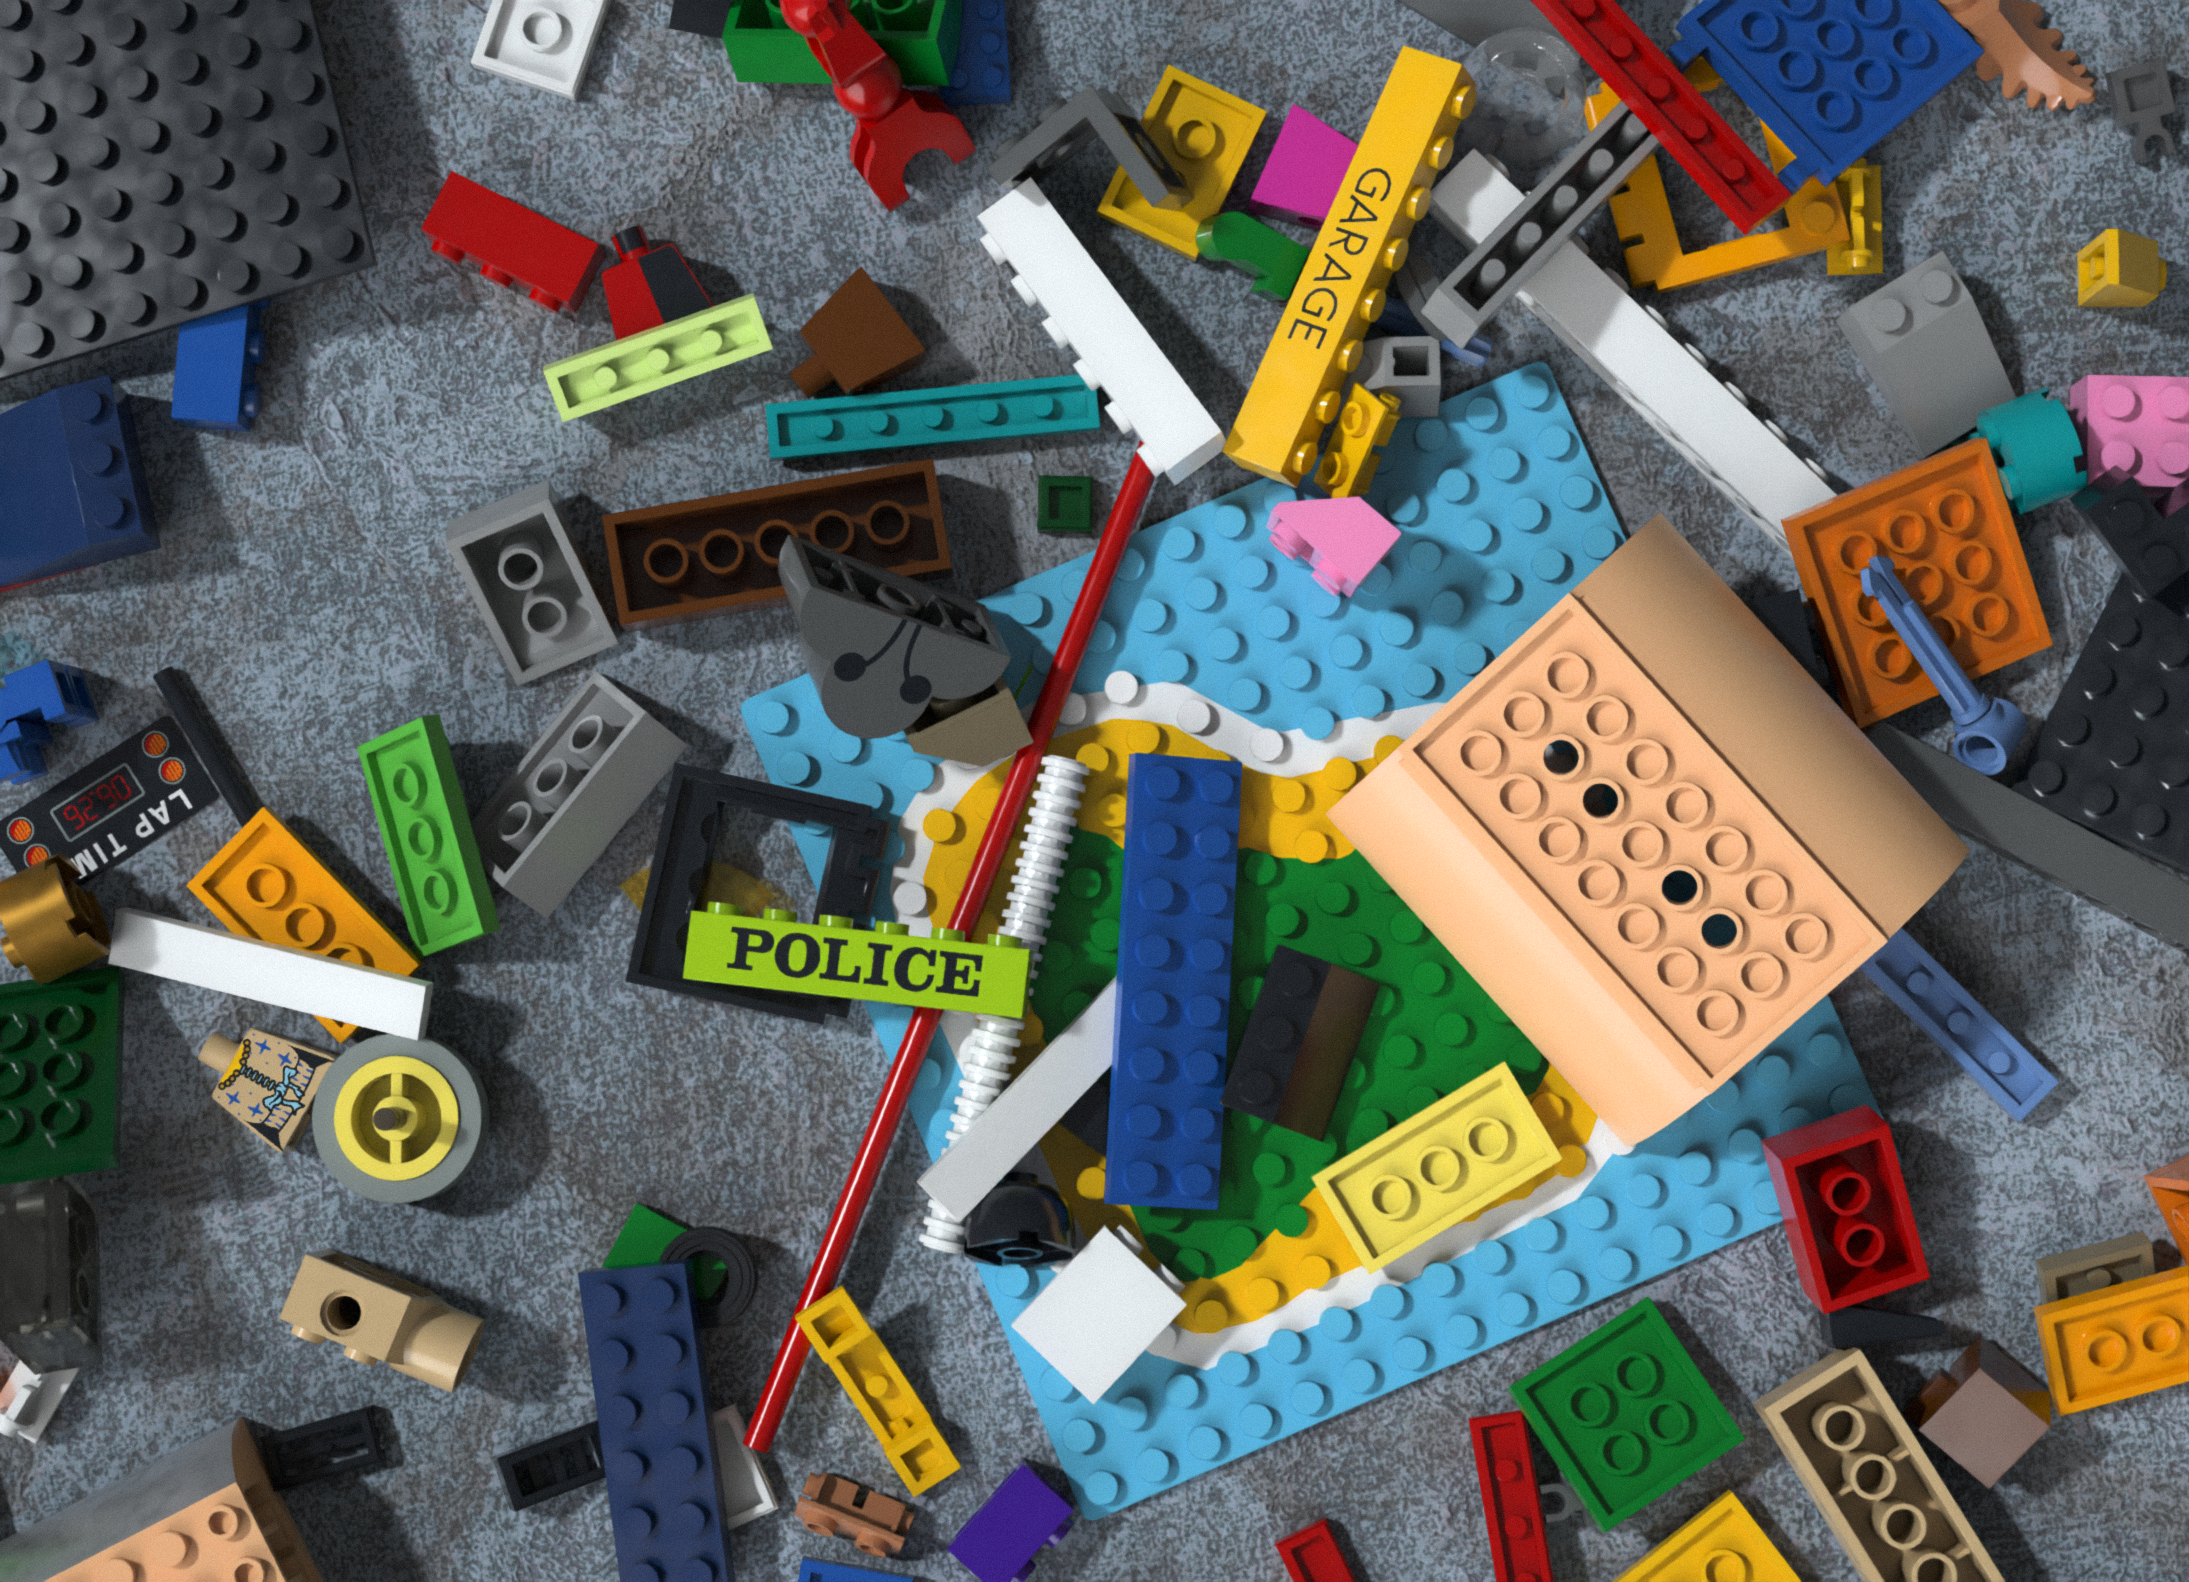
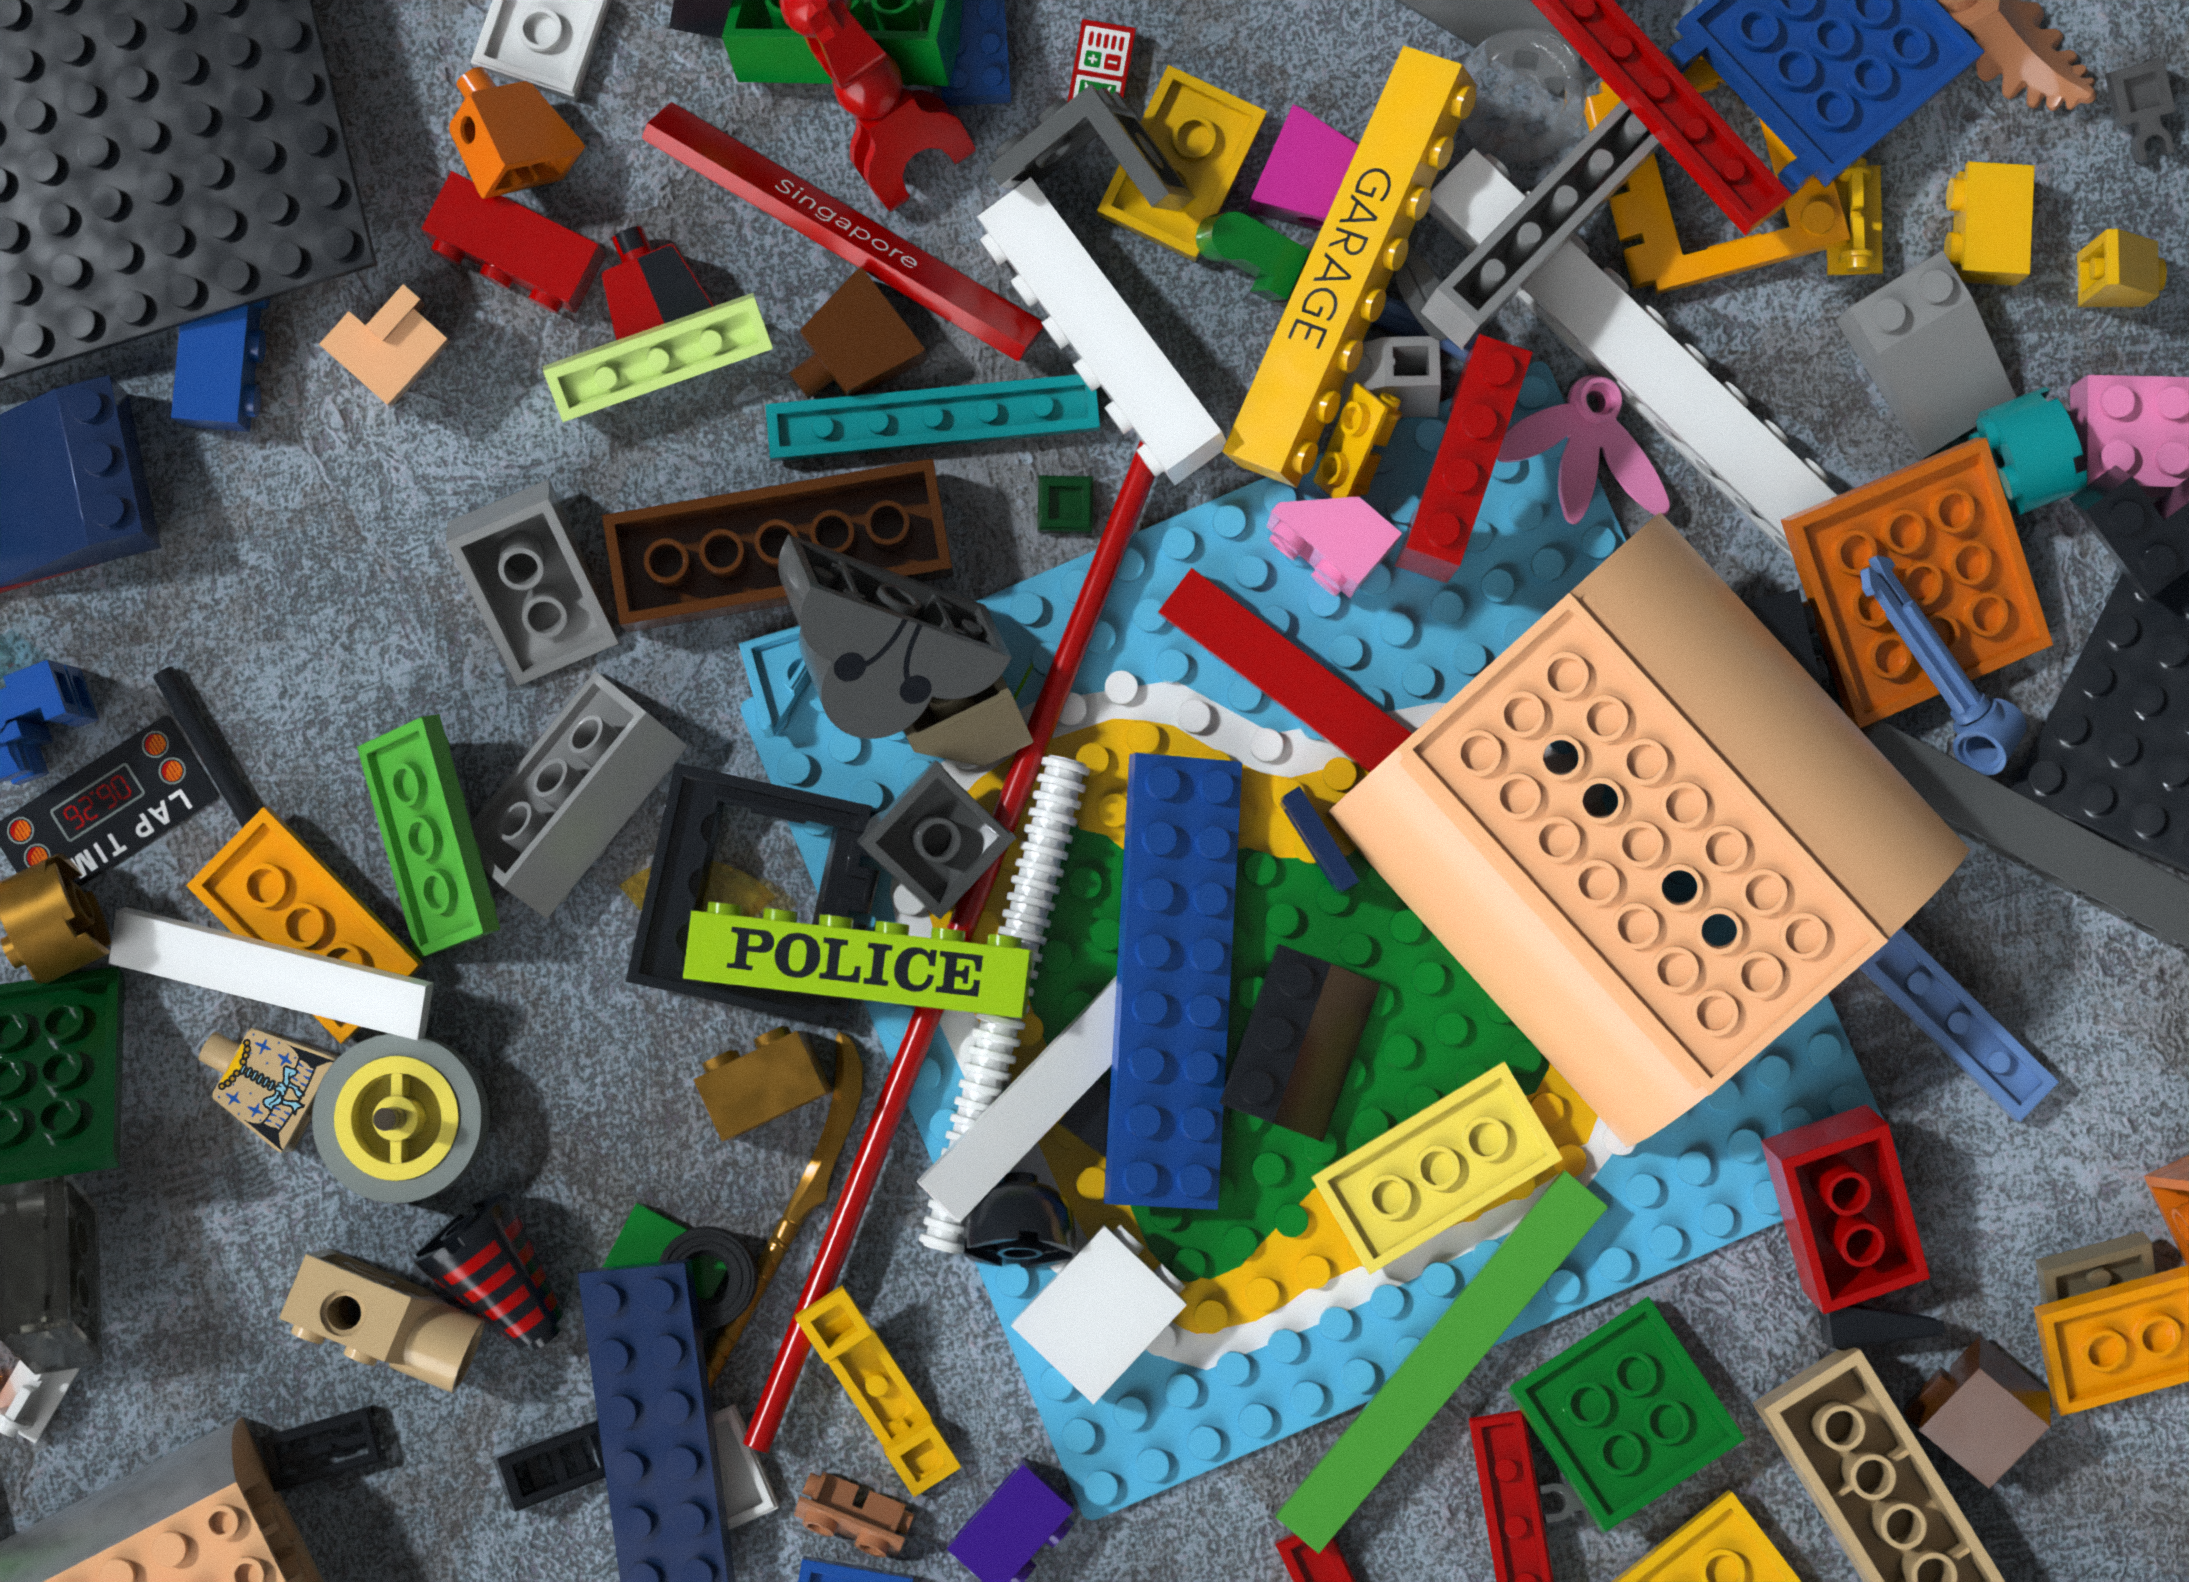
none -> light nougat plate [319,284,451,407]
none -> black cone [413,1190,563,1350]
none -> orange torso [449,67,585,199]
none -> red tile [642,102,1044,361]
none -> pearl gold brick [693,1025,833,1141]
none -> pearl gold piece [705,1031,863,1391]
none -> medium azure tile [738,625,811,738]
none -> dark grey slope [856,760,1017,919]
none -> tile [1067,19,1136,136]
none -> red tile [1158,568,1412,773]
none -> bright green tile [1274,1170,1608,1554]
none -> dark blue tile [1279,786,1359,894]
none -> red arch [1395,334,1533,584]
none -> bright pink plant [1497,374,1670,525]
none -> yellow brick [1944,161,2035,286]

